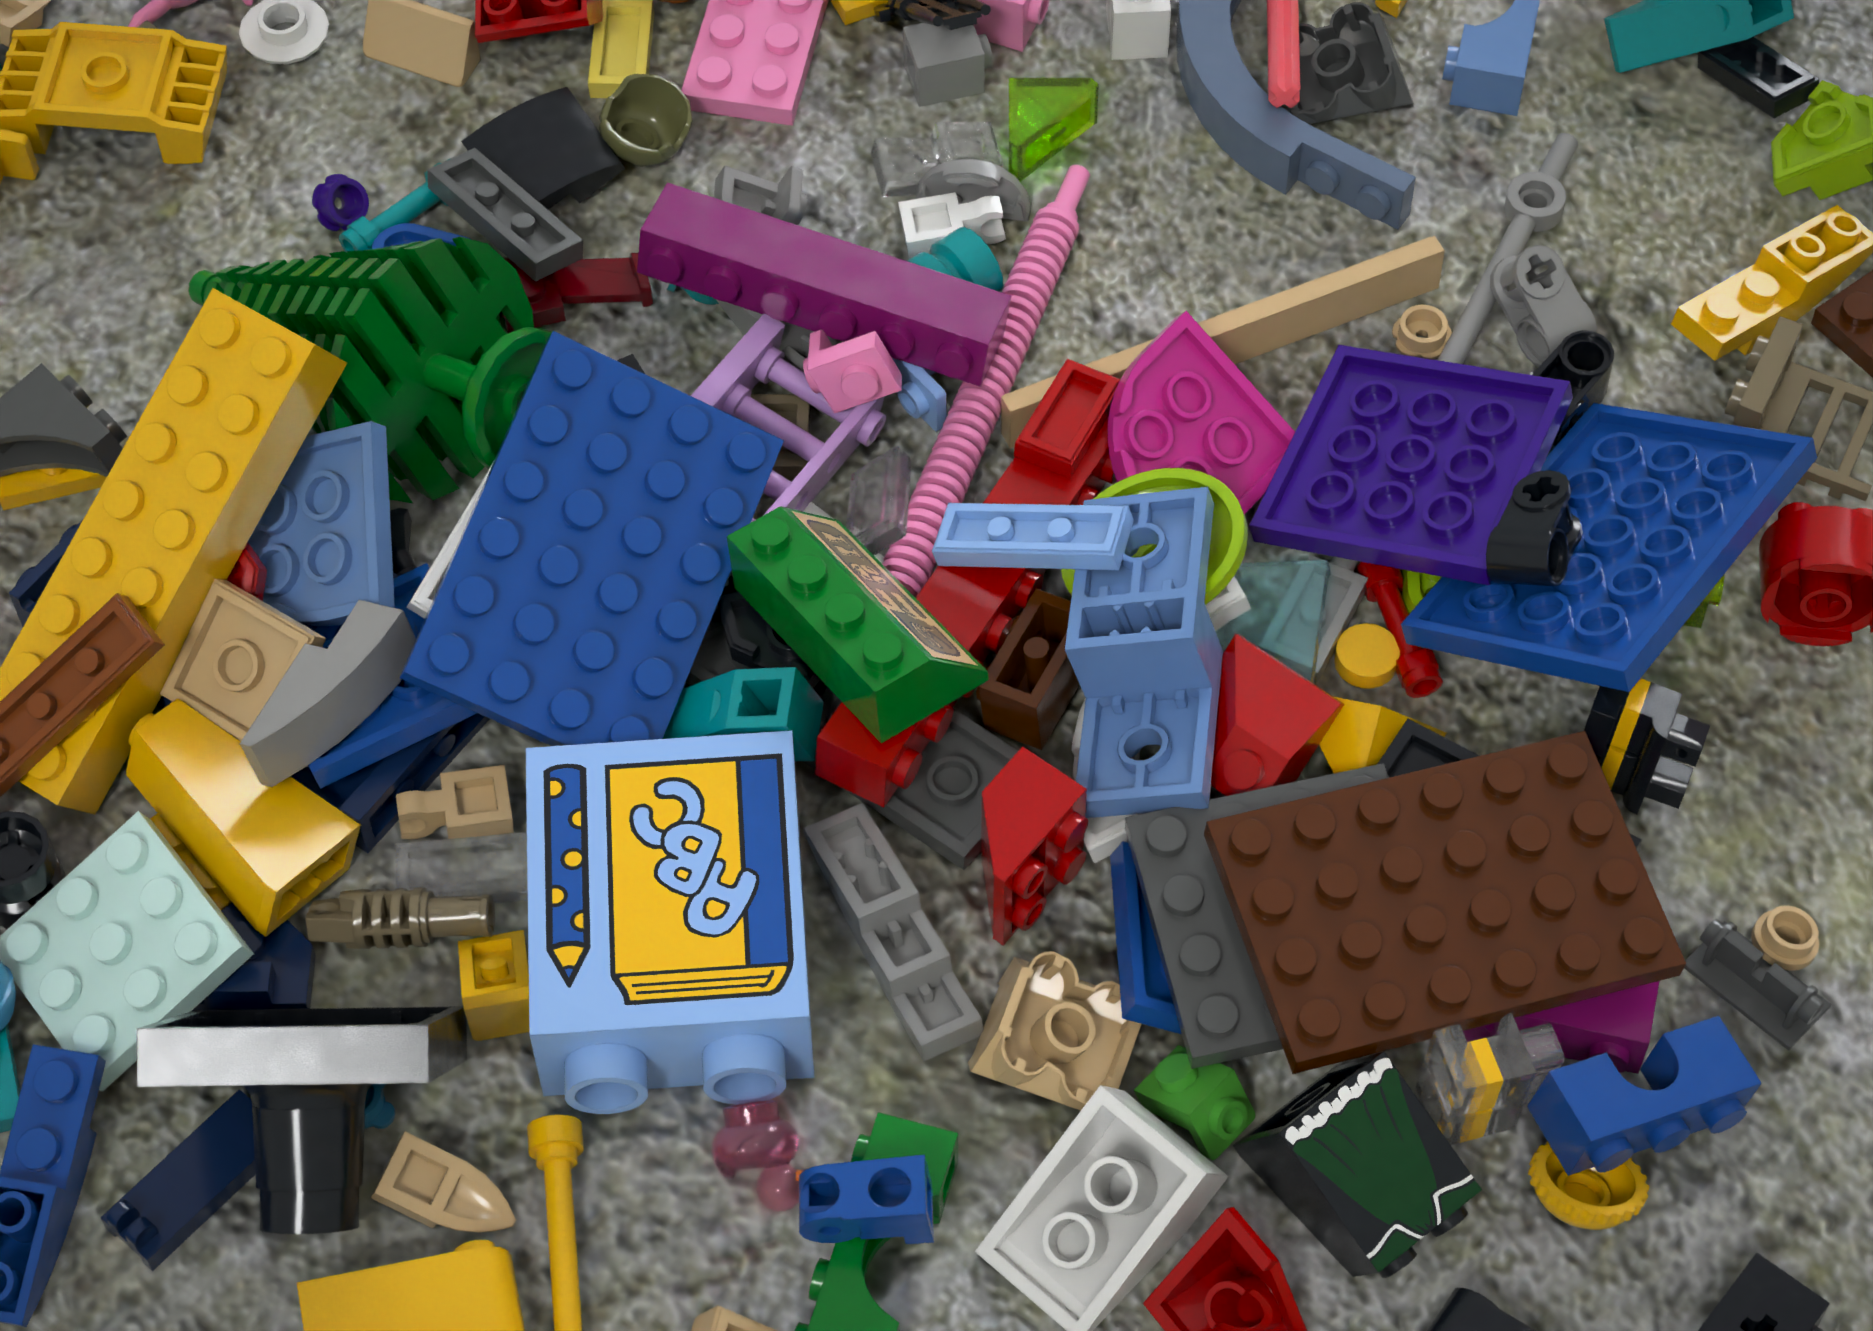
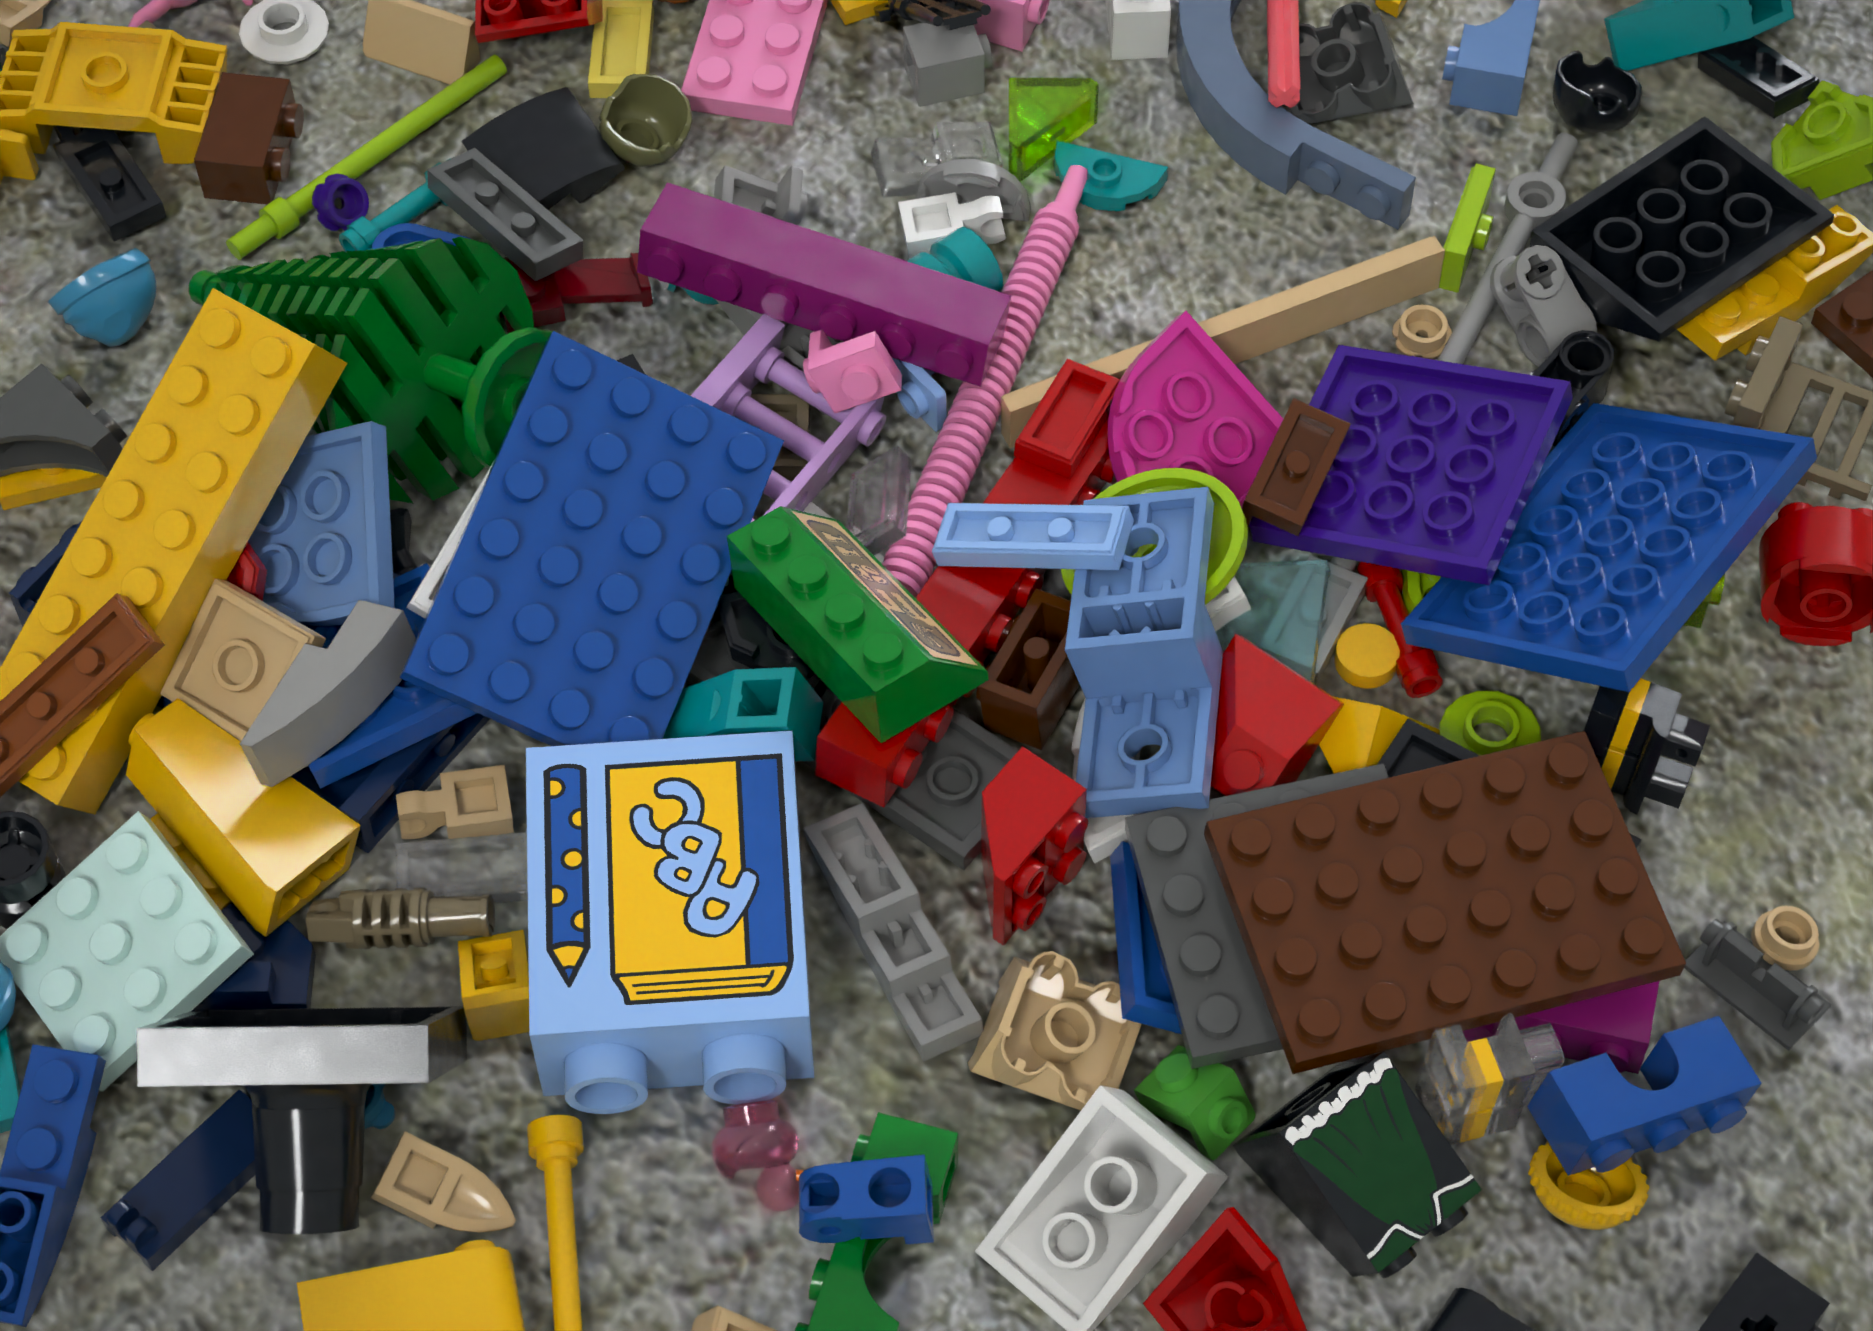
black piece [1486,470,1583,586] -> none
none -> dark azure hat [47,248,156,347]
none -> black hinge [53,125,167,242]
none -> reddish brown brick [194,72,304,205]
none -> lime bar [226,54,507,260]
none -> teal plate [1054,141,1168,211]
none -> reddish brown panel [1242,398,1351,536]
none -> lime plate [1439,163,1496,293]
none -> lime piece [1439,691,1541,756]
none -> black slope [1526,116,1835,342]
none -> black hair [1553,50,1642,133]

